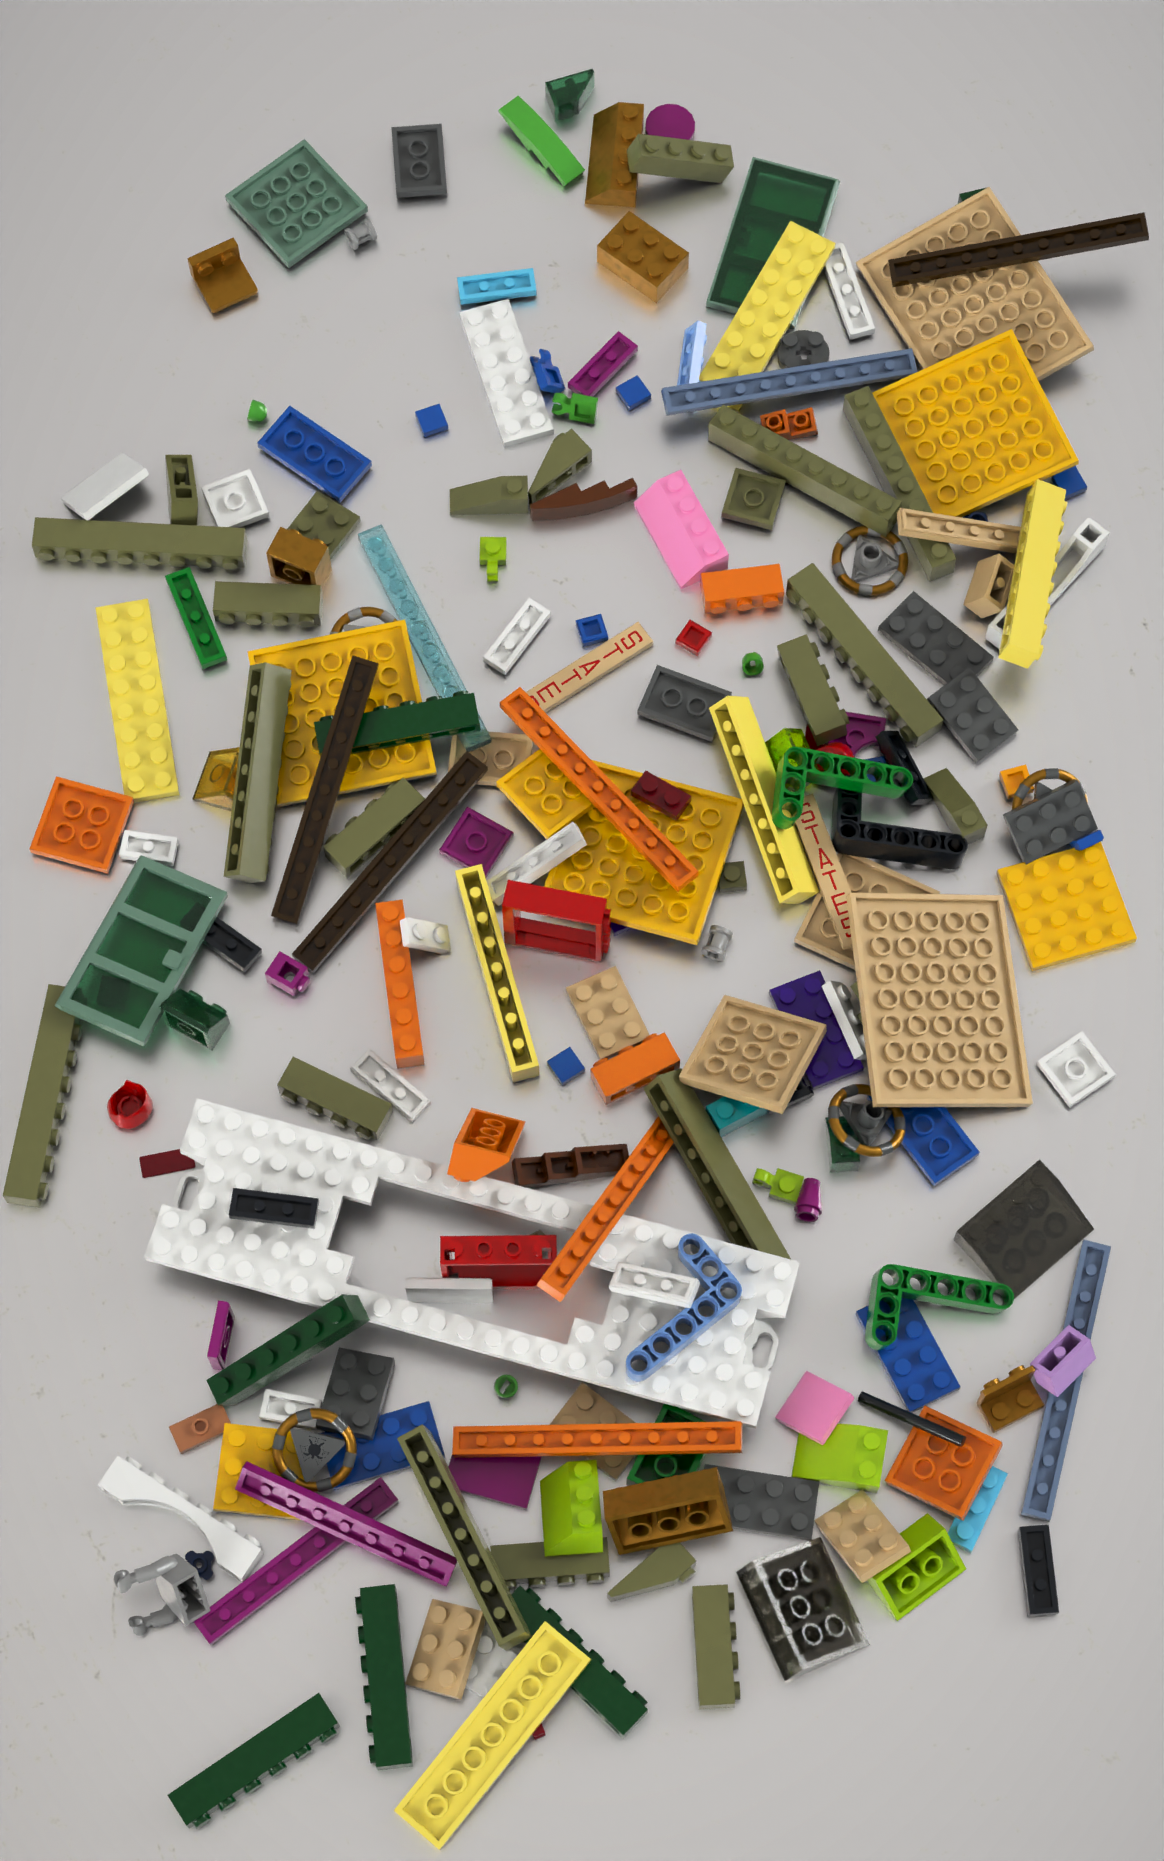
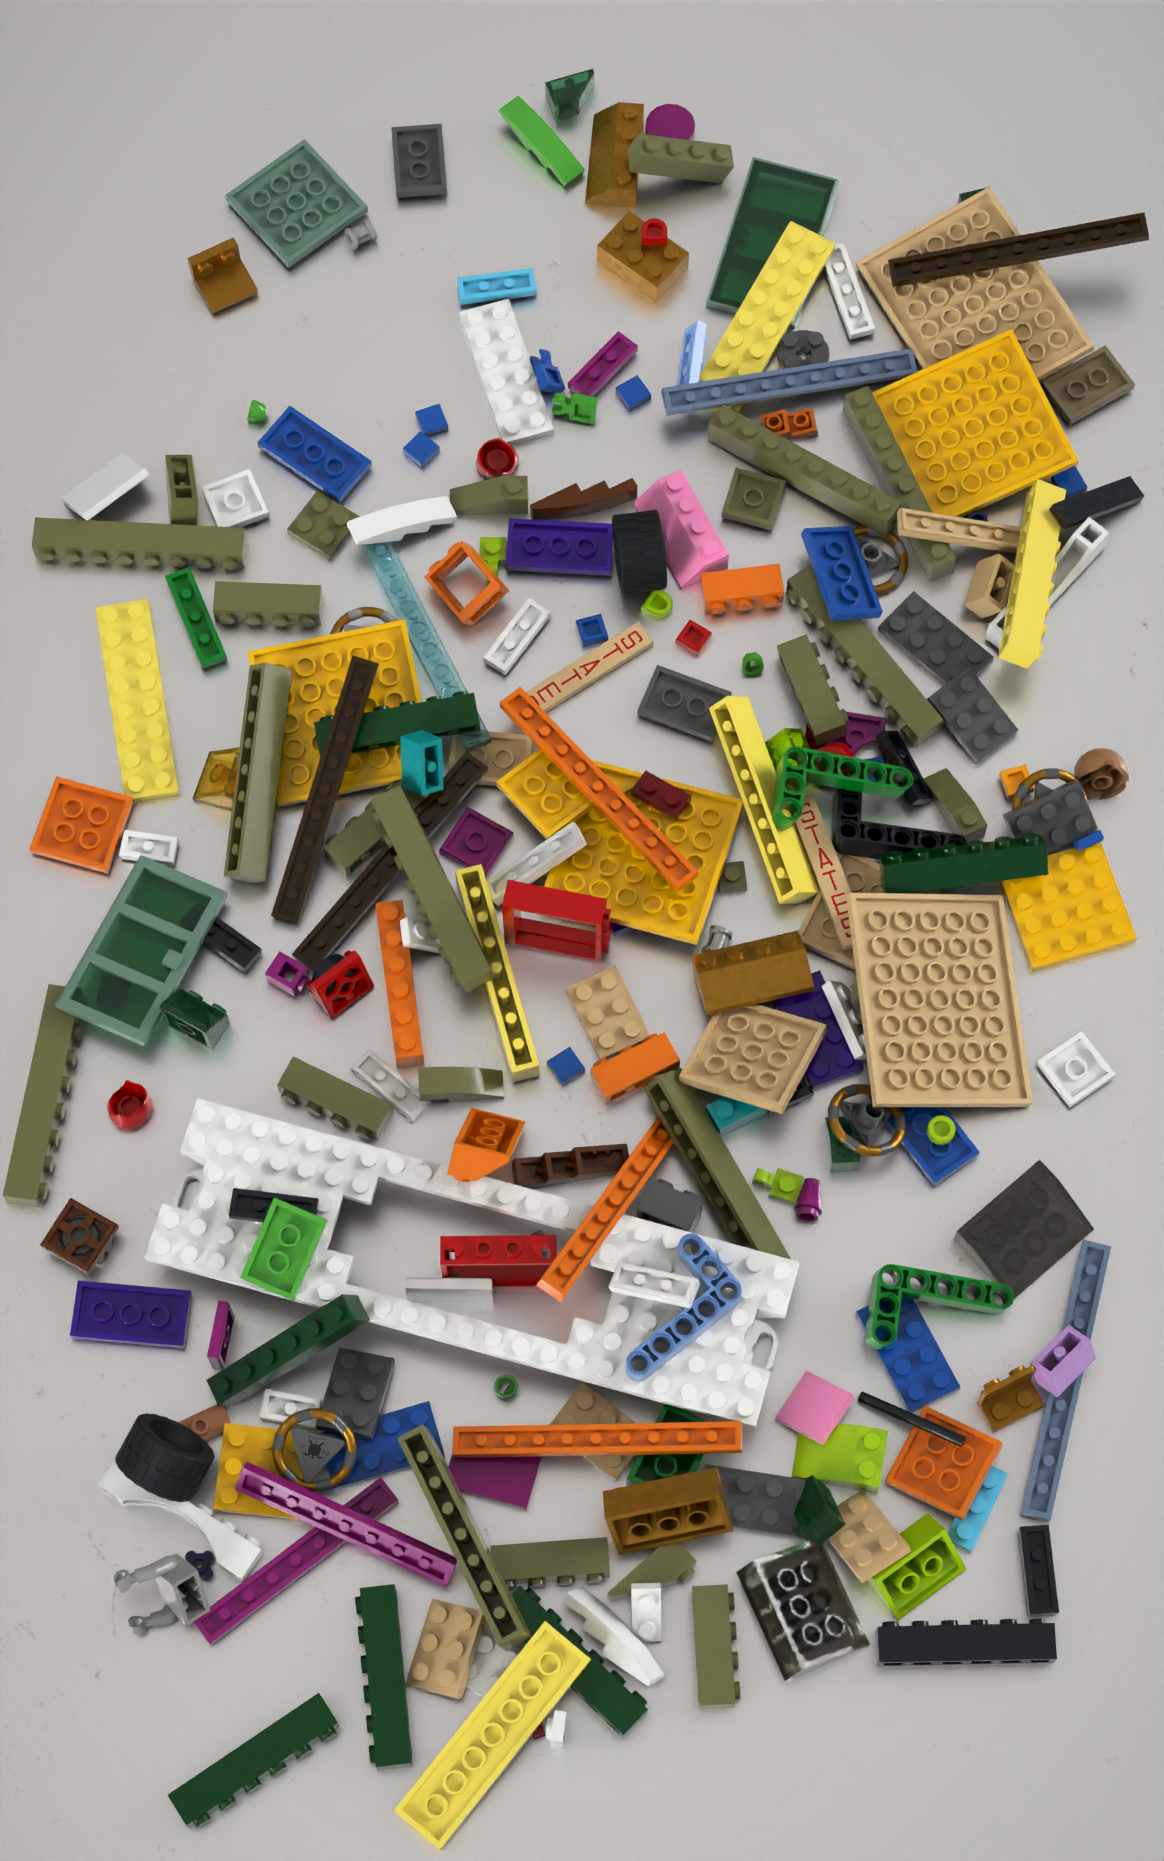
dark red sticker [139,1149,196,1178] -> none
pearl gold brick [266,527,332,588] -> none
olive slope [528,429,592,504] -> none
lime slope [540,1460,603,1556] -> none
none -> reddish brown piece [40,1198,119,1275]
none -> dark purple plate [70,1280,192,1349]
none -> black tyre [115,1413,215,1502]
none -> bright green plate [240,1198,328,1301]
none -> red piece [305,950,374,1020]
none -> white slope [347,496,457,545]
none -> olive brick [371,785,497,993]
none -> teal brick [400,730,444,796]
none -> blue tile [403,431,440,468]
none -> olive slope [418,1067,504,1102]
none -> orange window [424,541,509,627]
none -> red hair [476,438,519,479]
none -> dark purple plate [505,518,613,576]
none -> white plate [546,1710,567,1749]
none -> white slope [563,1586,664,1686]
none -> black tyre [612,510,667,594]
none -> white plate [631,1583,662,1642]
none -> dark grey brick [637,1179,703,1233]
none -> red tile [641,218,667,246]
none -> lime tile [641,590,673,619]
none -> pearl gold slope [691,930,815,1016]
none -> clear green slope [794,1475,846,1546]
none -> blue plate [801,526,883,621]
none -> black brick [875,1618,1057,1667]
none -> dark green brick [879,833,1048,894]
none -> lime tile [927,1115,956,1145]
none -> dark tan plate [1041,345,1135,425]
none -> black tile [1049,476,1144,530]
none -> medium nougat cylinder [1074,748,1129,800]

